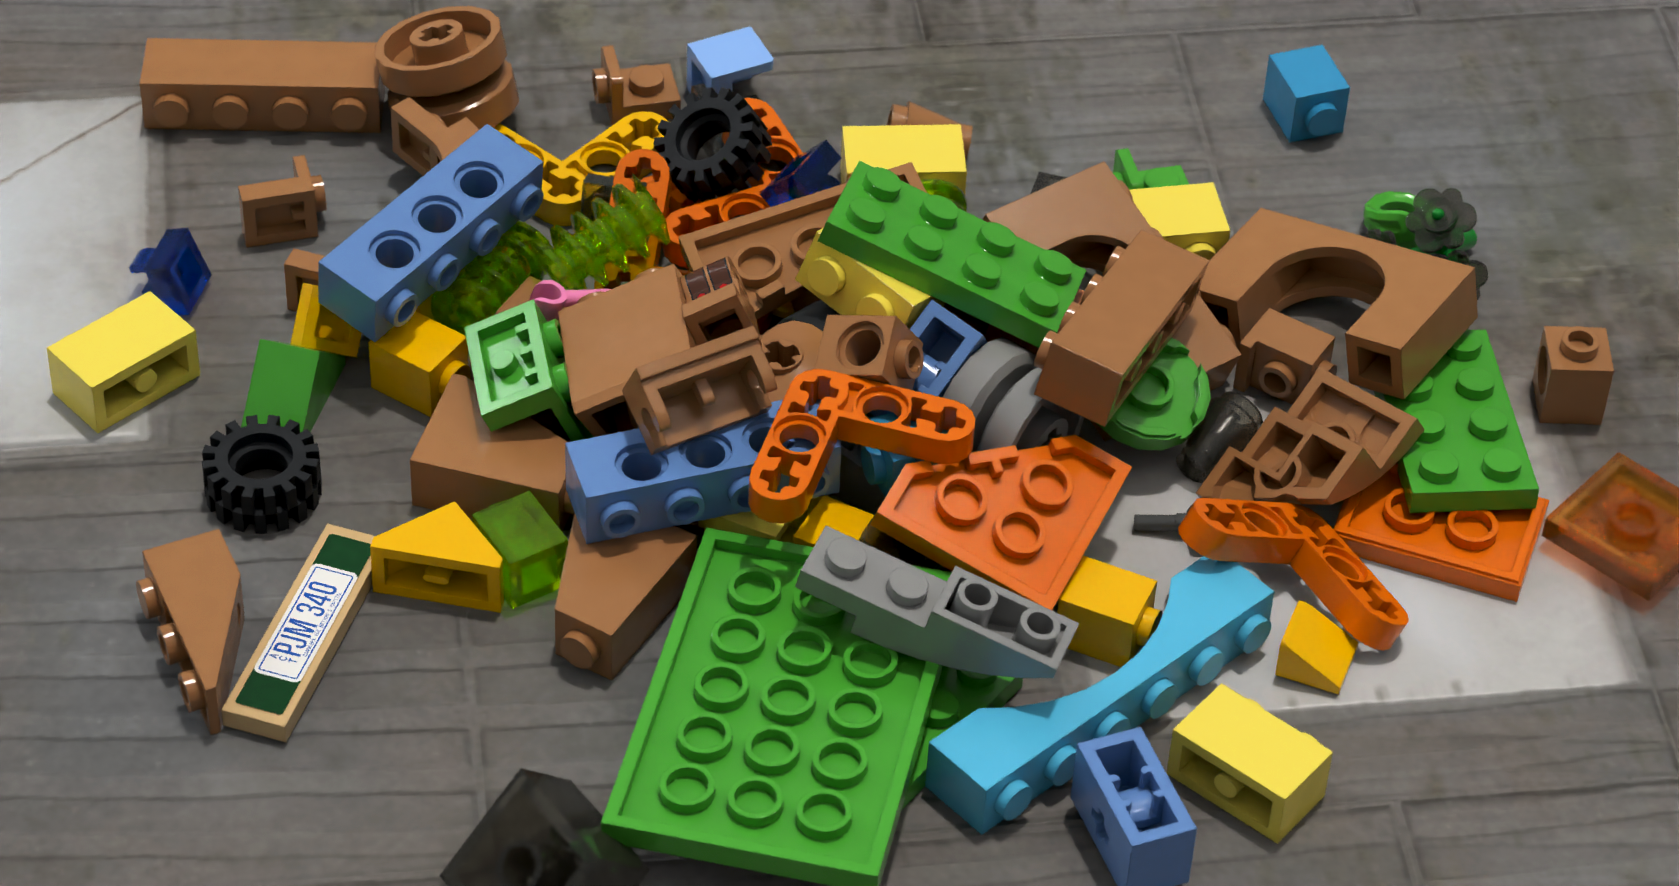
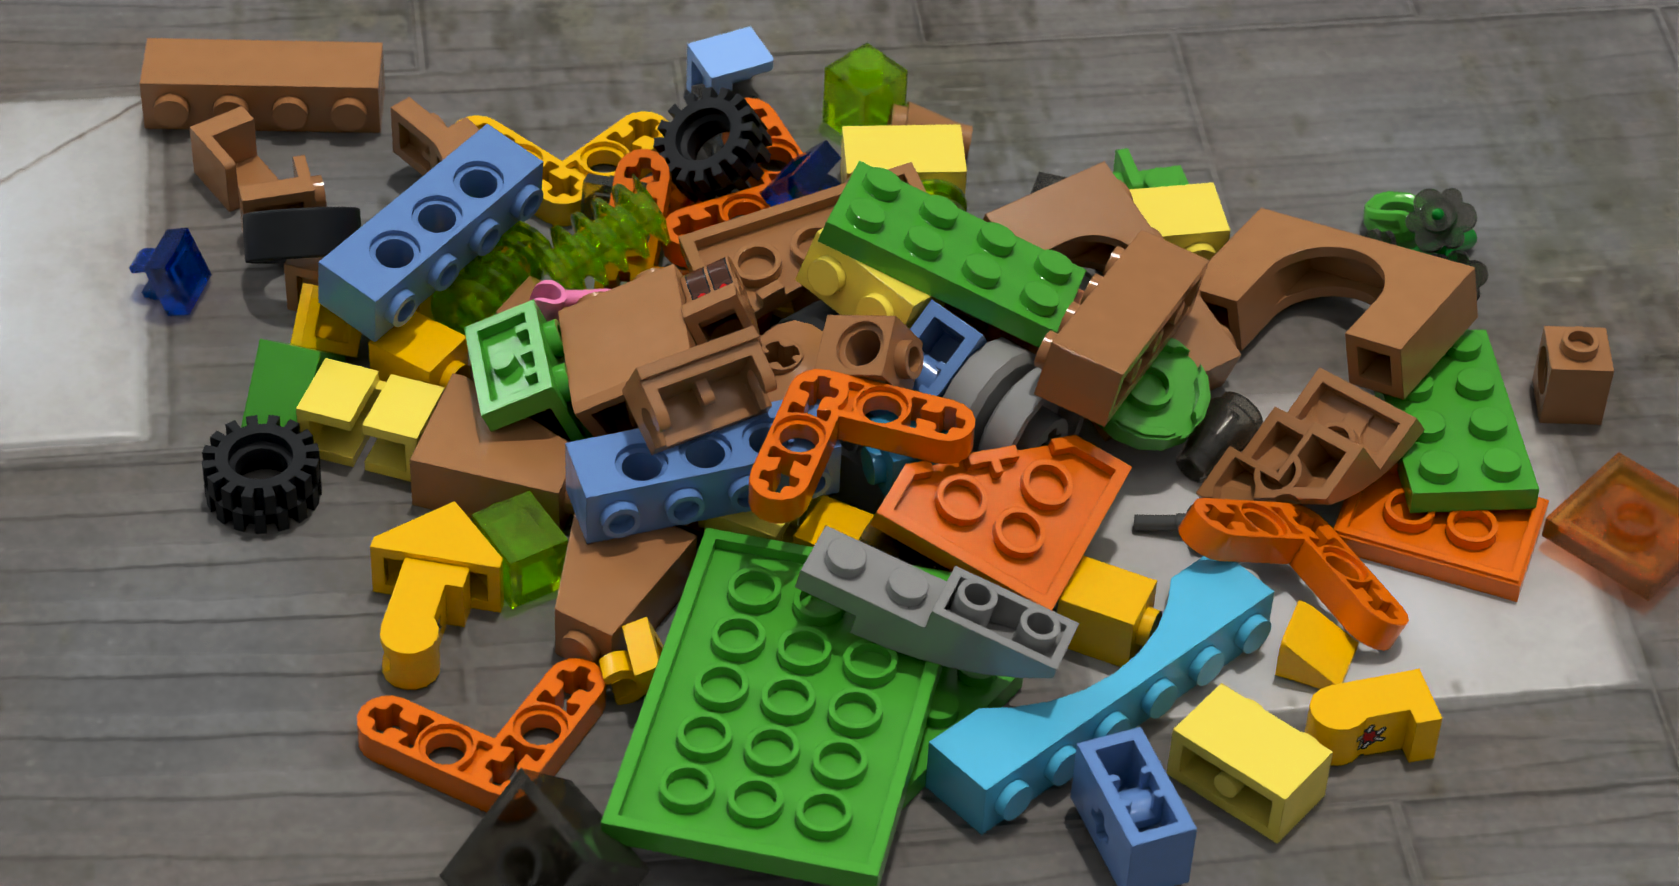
light yellow brick [47,291,200,433] -> none
medium nougat slope [136,529,245,735] -> none
tile [221,523,375,742] -> none
medium nougat wheel [375,6,519,130] -> none
medium nougat bracket [592,45,681,125] -> none
medium nougat brick [1233,308,1337,405] -> none
dark azure brick [1263,45,1350,142] -> none
none -> medium nougat panel [190,106,279,212]
none -> black tyre [242,207,361,264]
none -> light yellow piece [296,358,445,482]
none -> orange beam [357,658,606,817]
none -> yellow leg [380,557,471,690]
none -> yellow tile [599,617,664,705]
none -> clear neon green brick [822,43,908,134]
none -> yellow leg [1304,668,1443,766]

